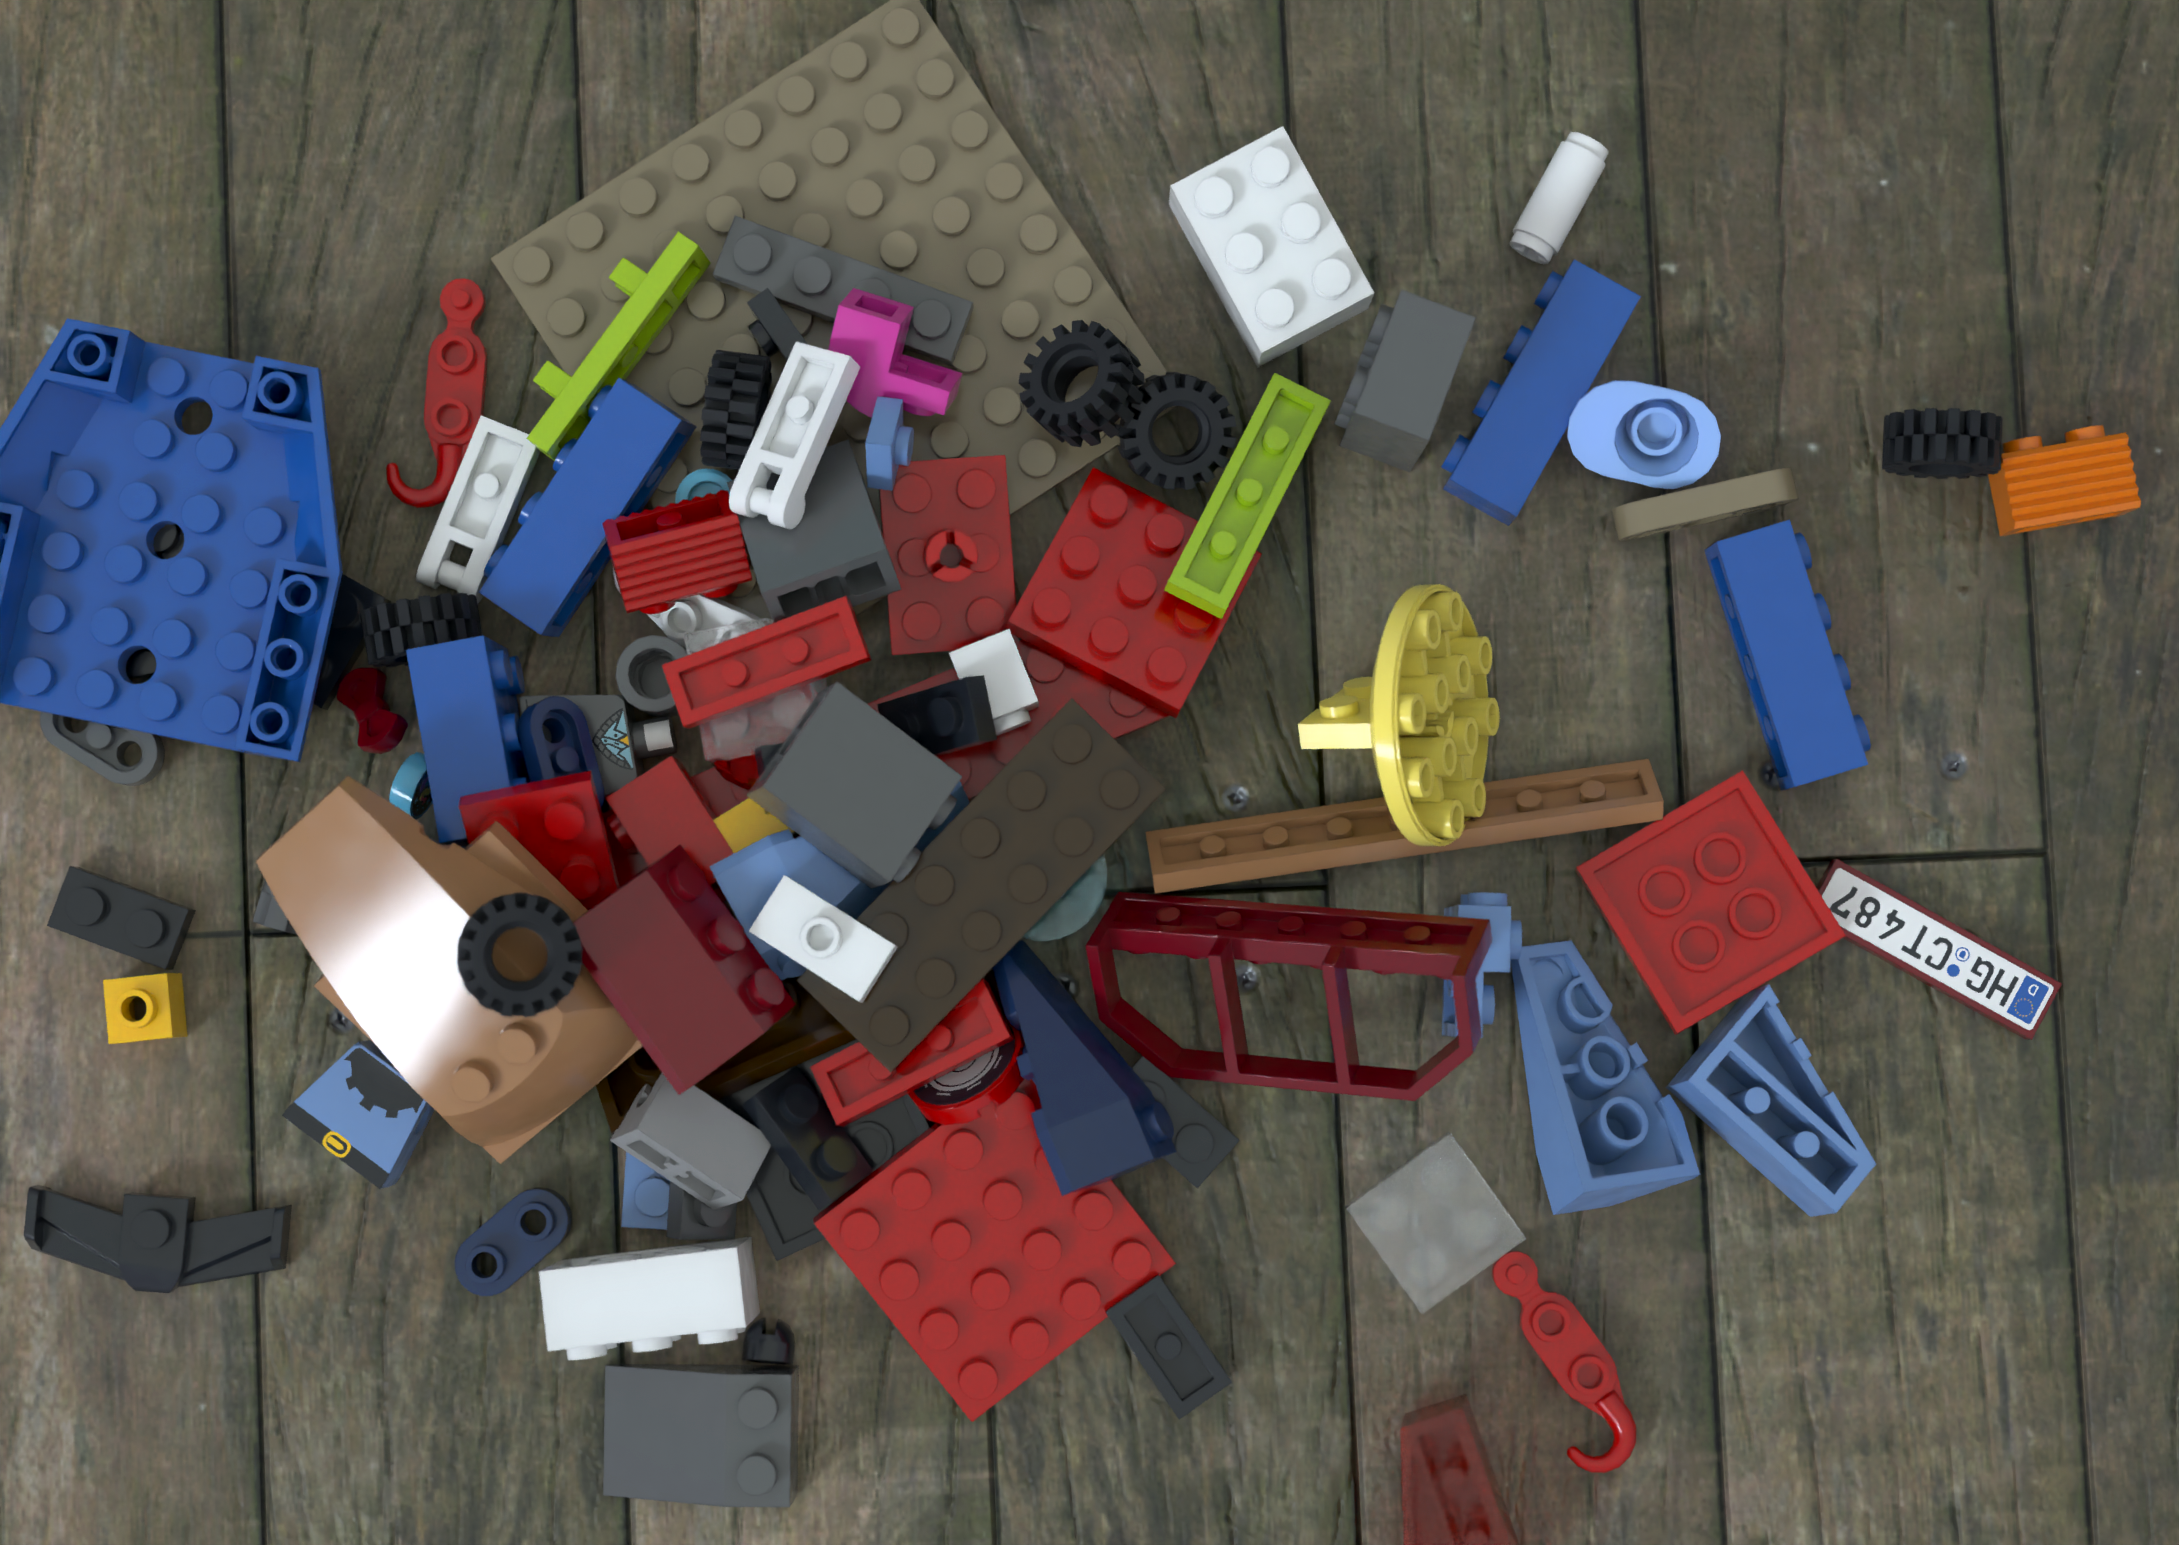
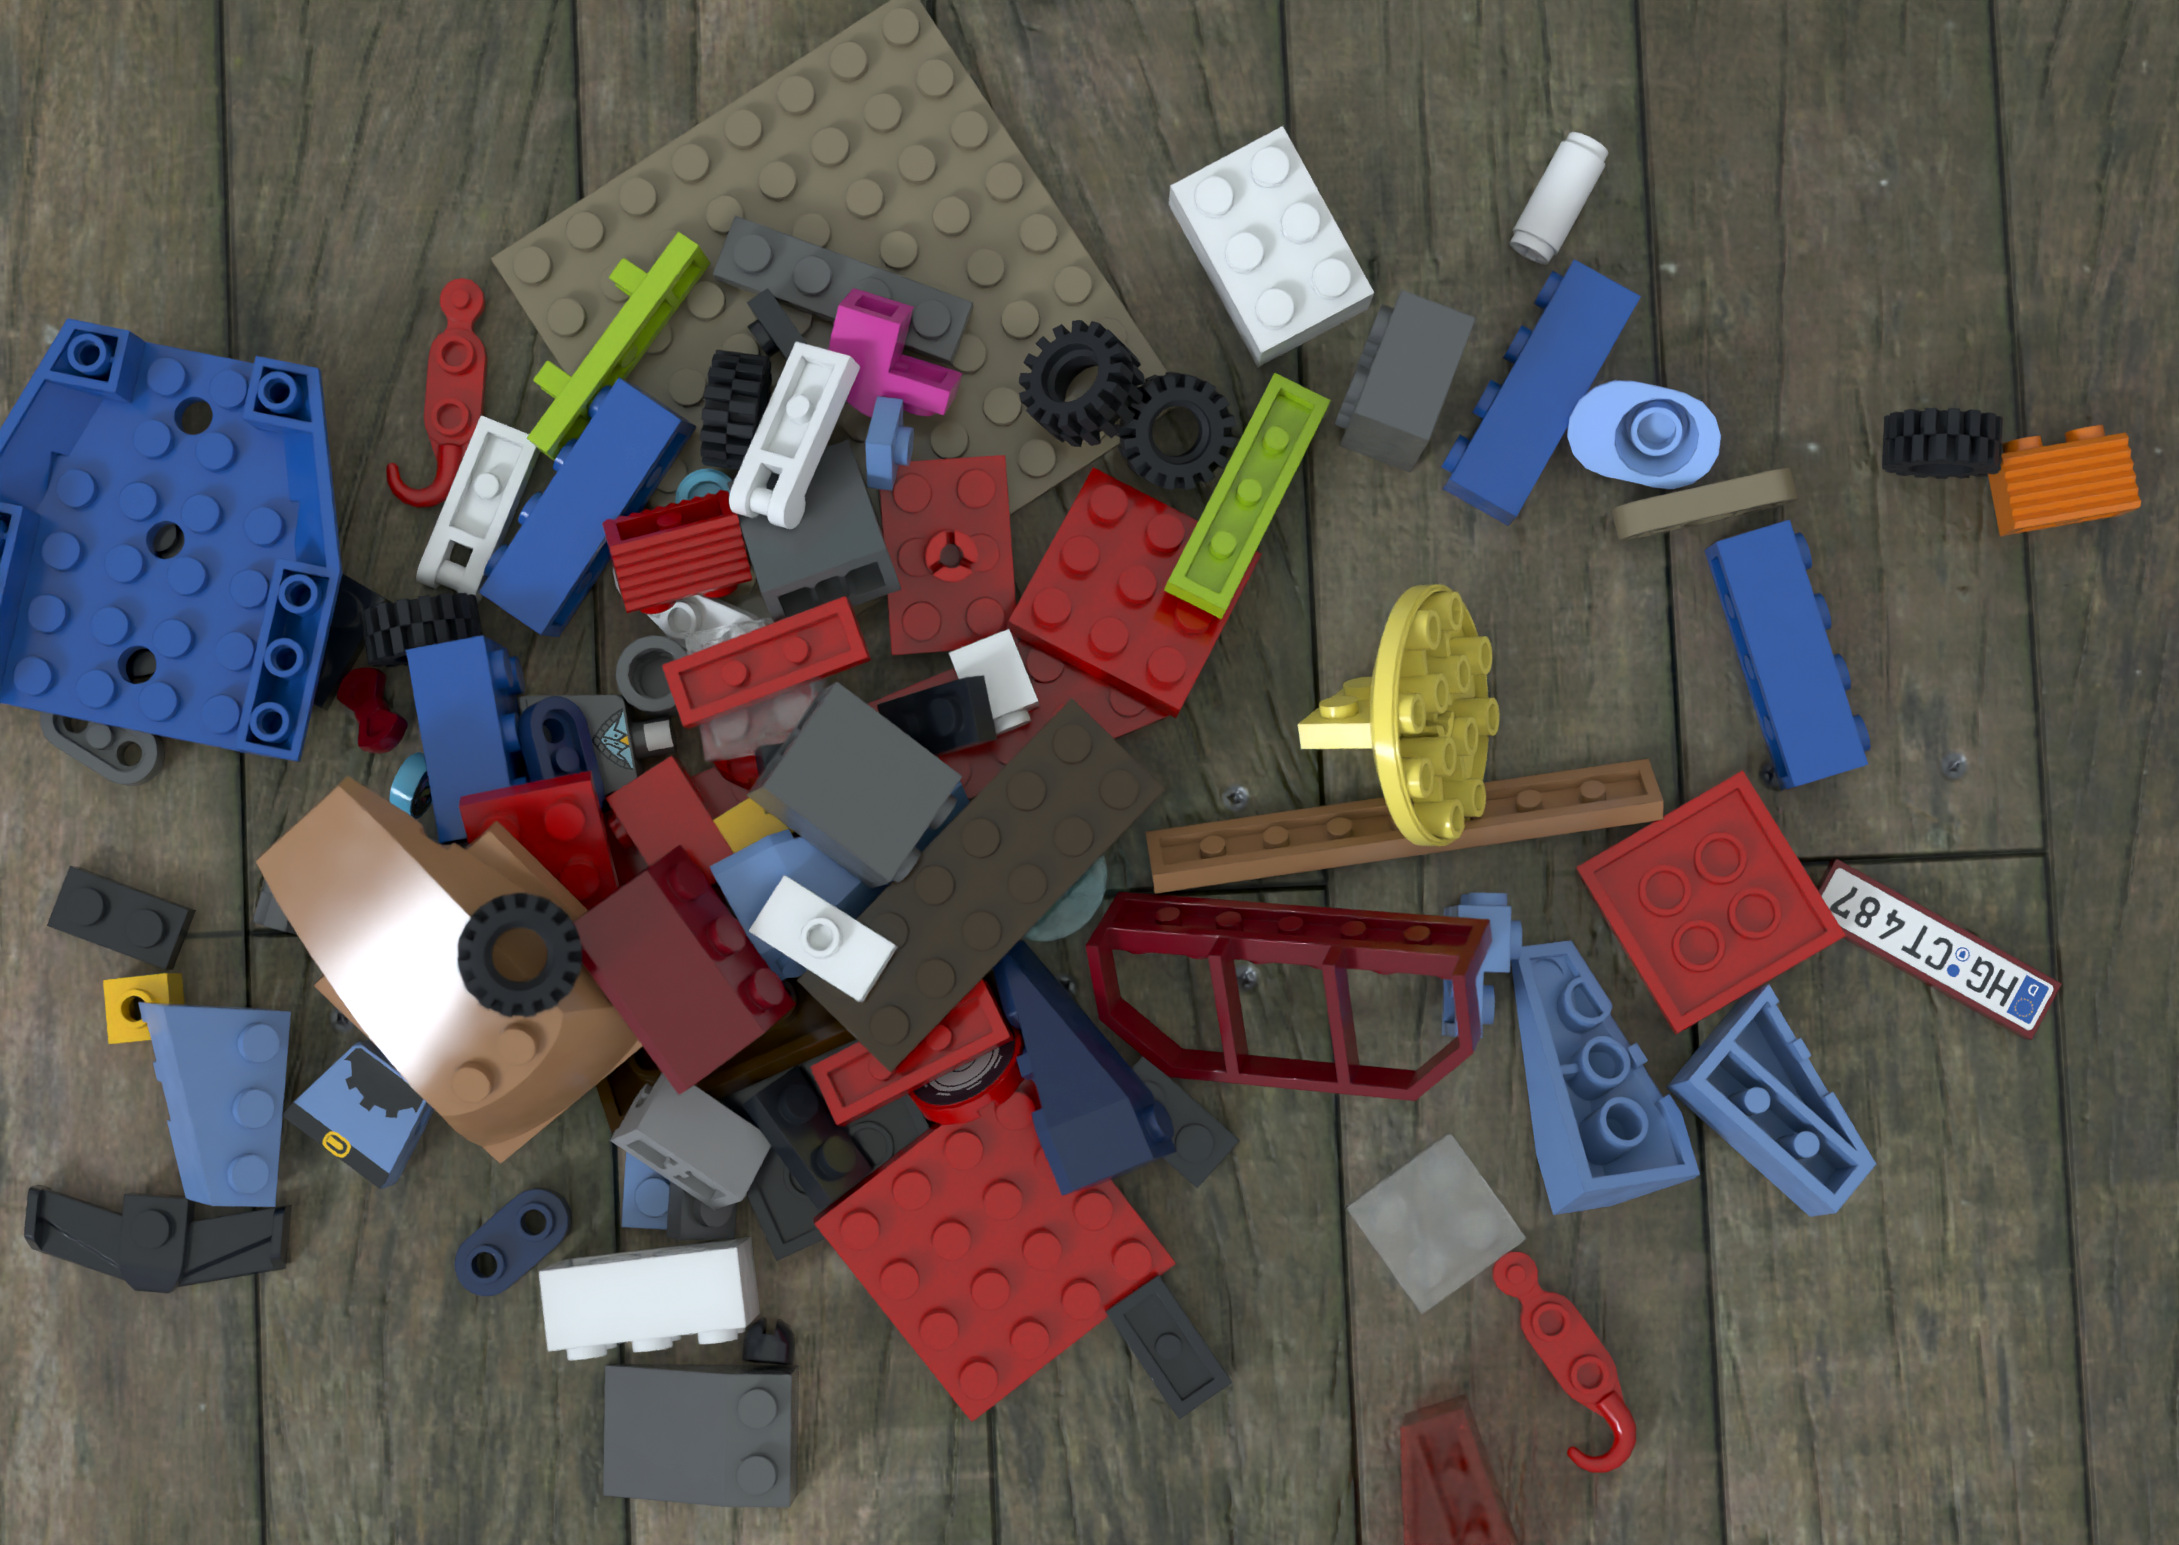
none -> medium blue wedge [138,1002,291,1207]

